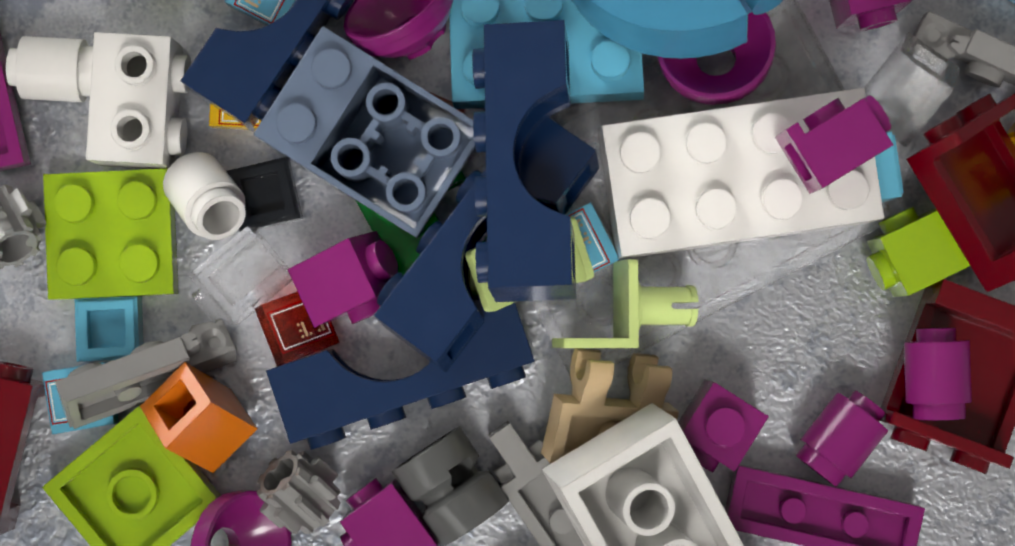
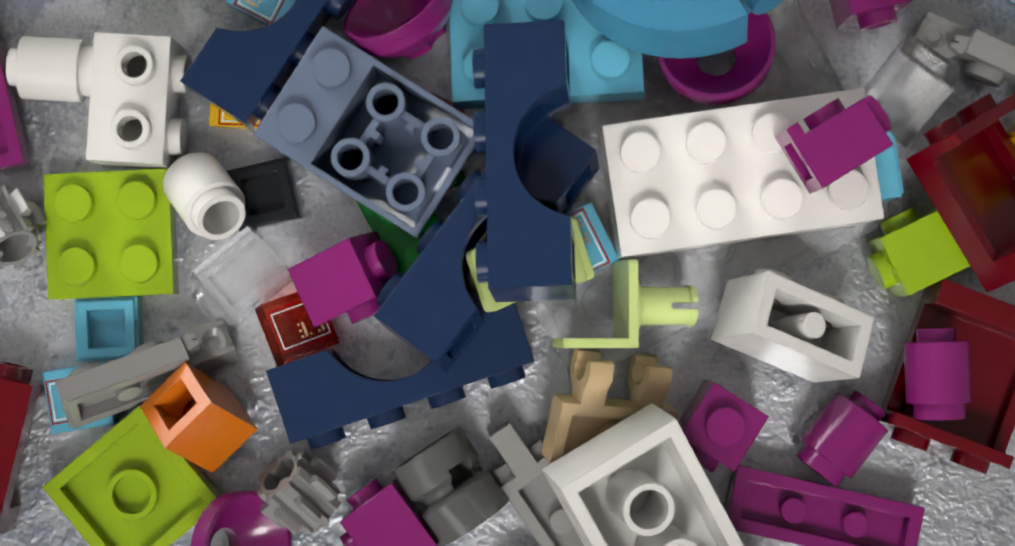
none -> white brick [711,269,874,383]

